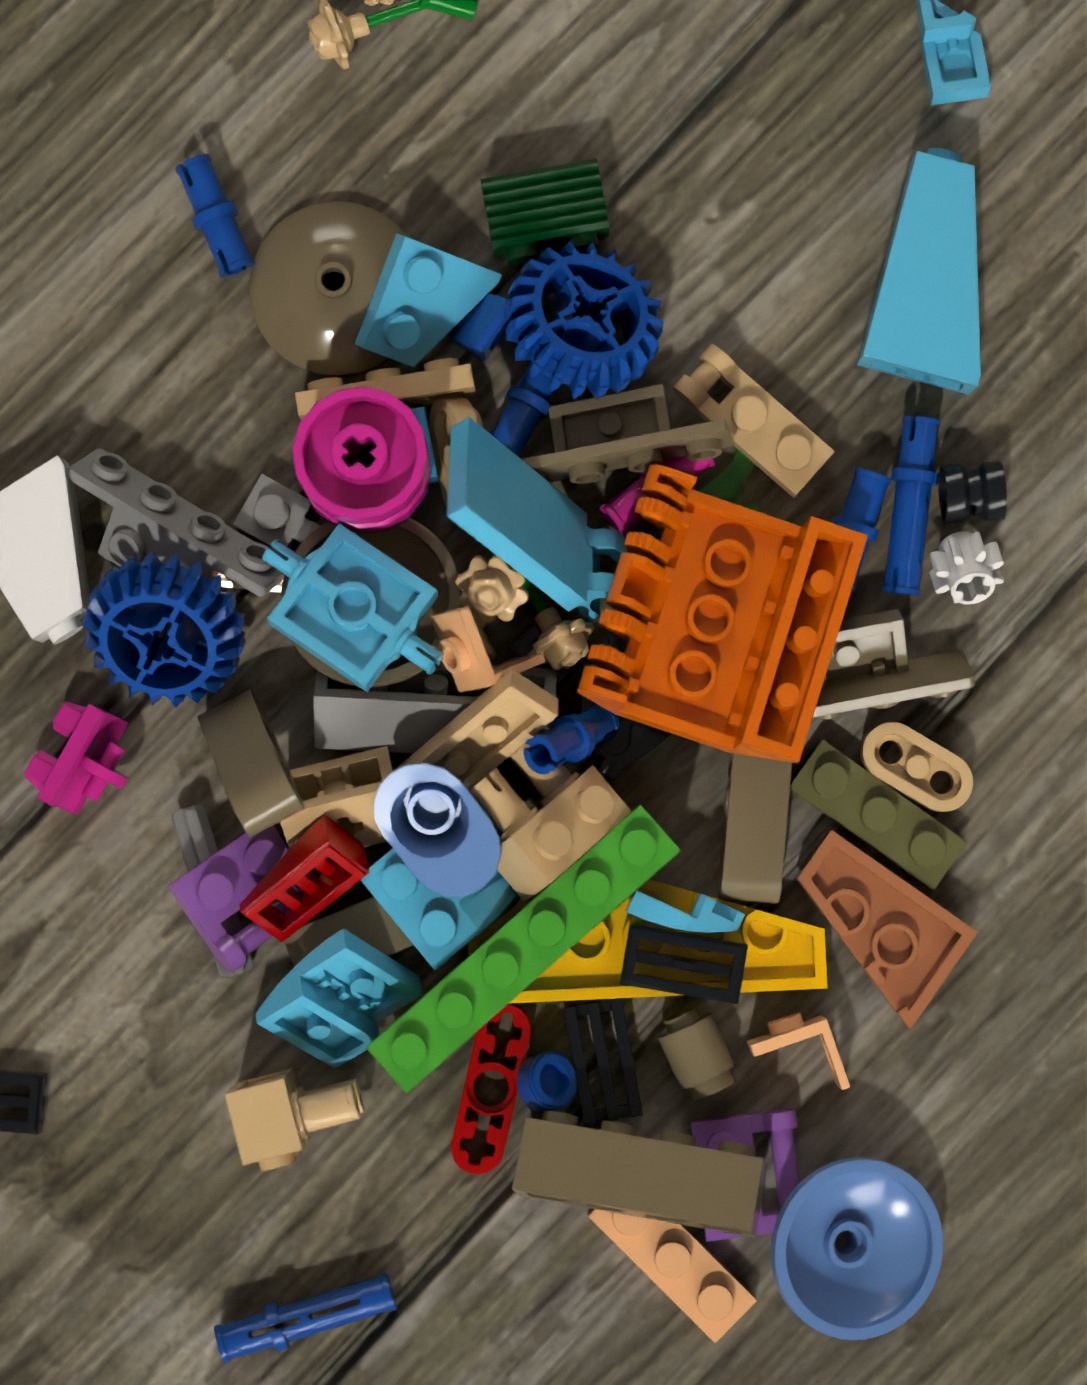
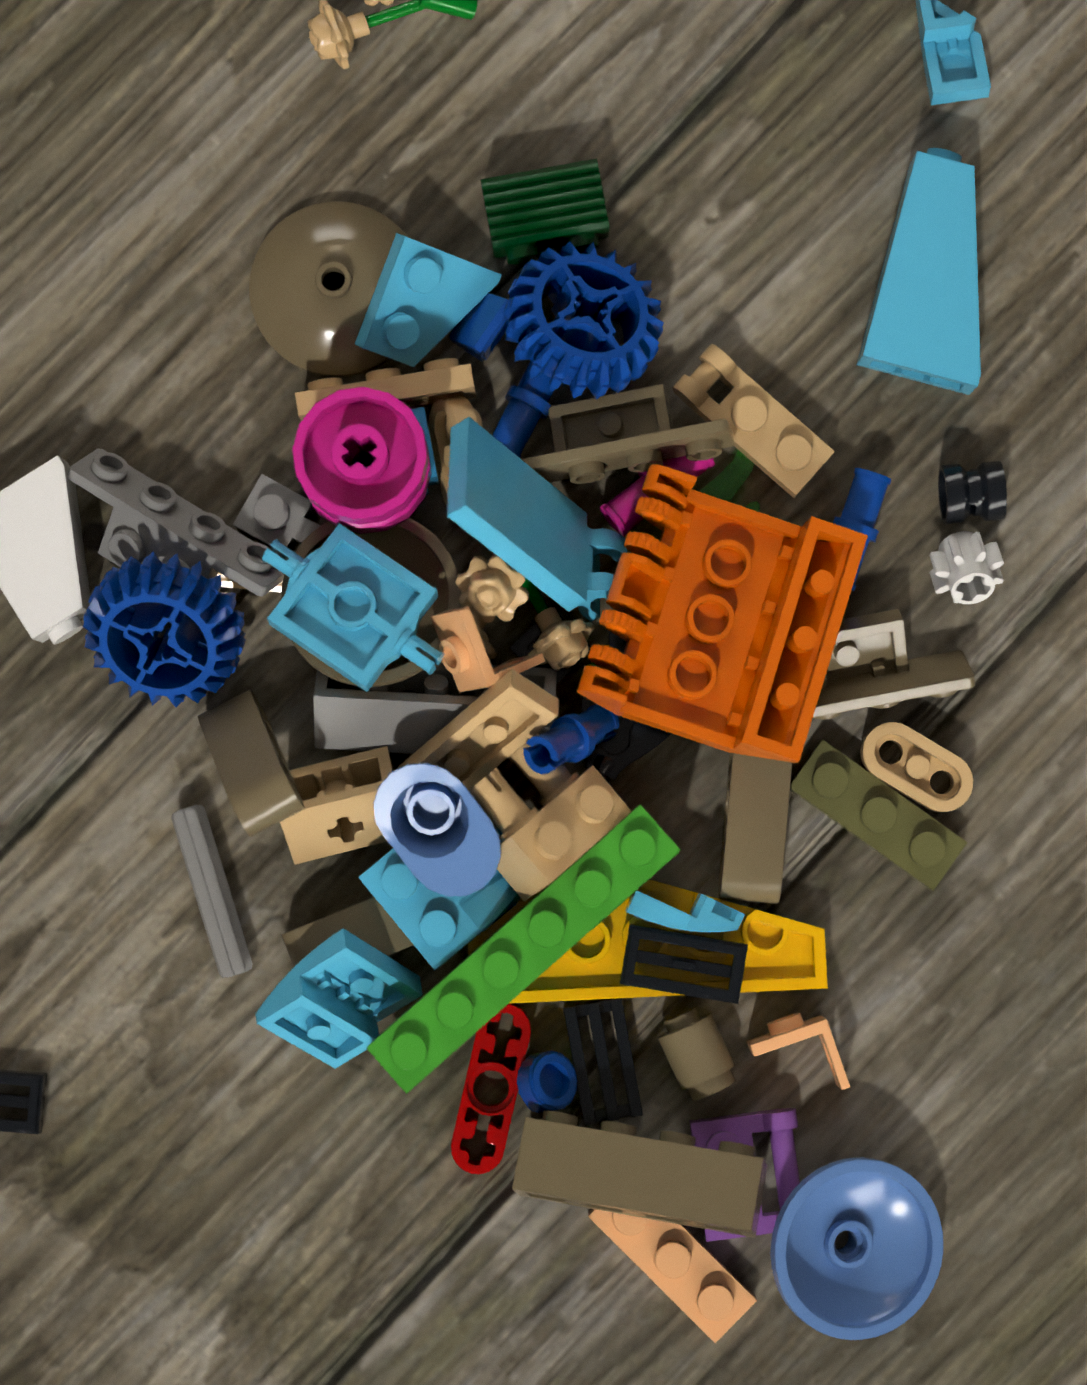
dark pink hips [24,702,129,816] -> none
medium lavender plate [167,826,305,974] -> none
blue pin [175,154,255,278] -> none
blue pin [214,1273,397,1363] -> none
tan brick [224,1067,365,1171] -> none
red slope [239,815,370,942] -> none
nougat wing [796,830,978,1030] -> none
blue pin [882,416,941,596] -> none

